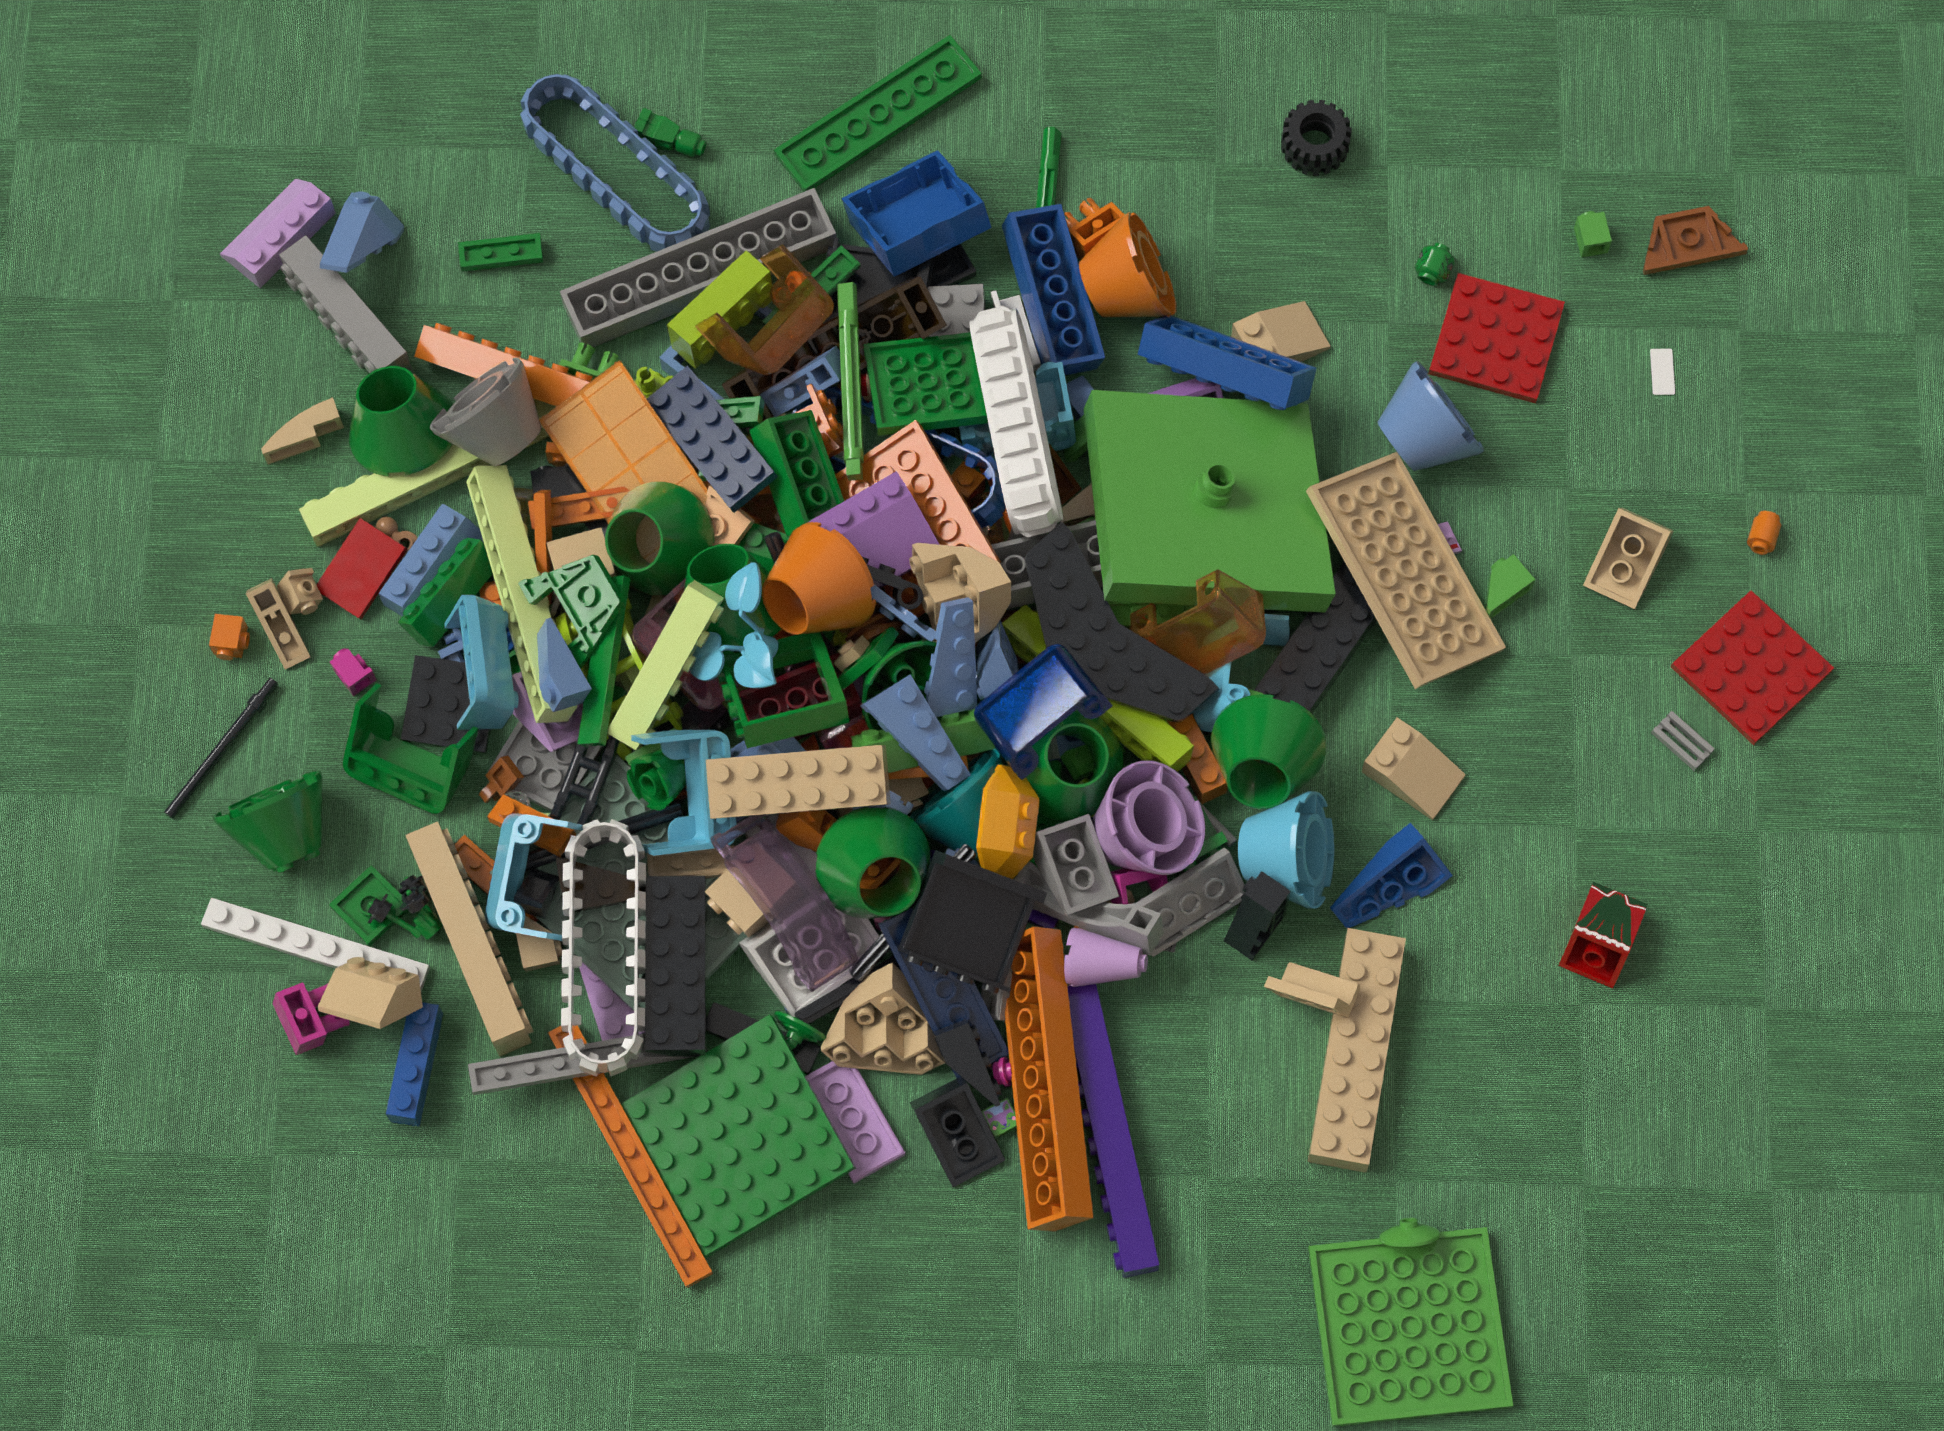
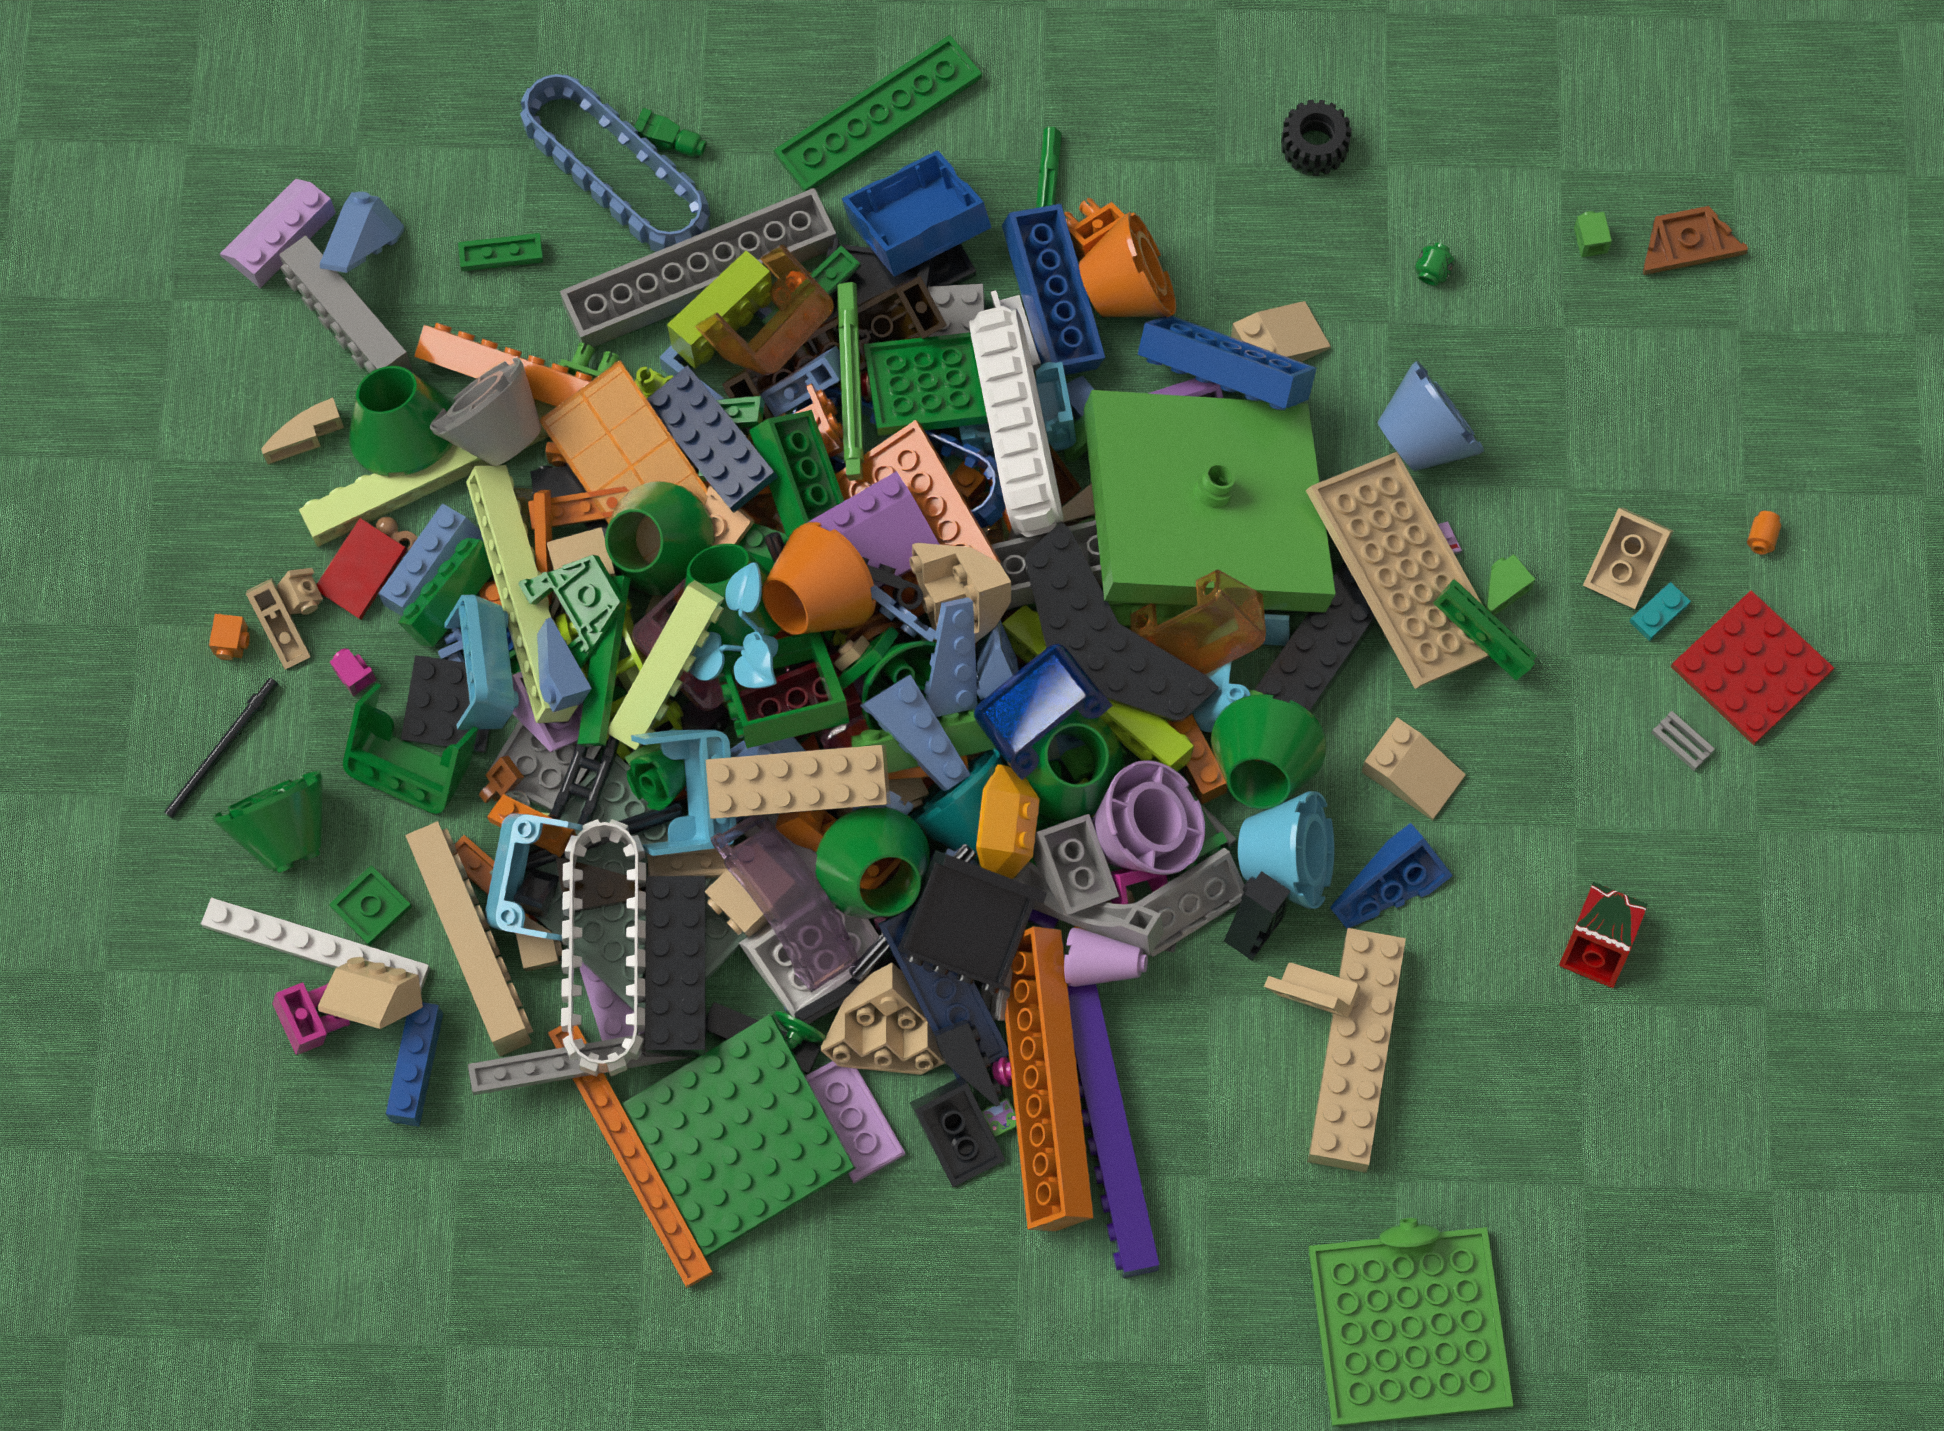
plant [367,875,443,940] -> none
red plate [1428,273,1565,404] -> none
white sticker [1650,349,1675,395] -> none
none -> green fence [1433,579,1537,681]
none -> teal plate [1629,582,1691,641]

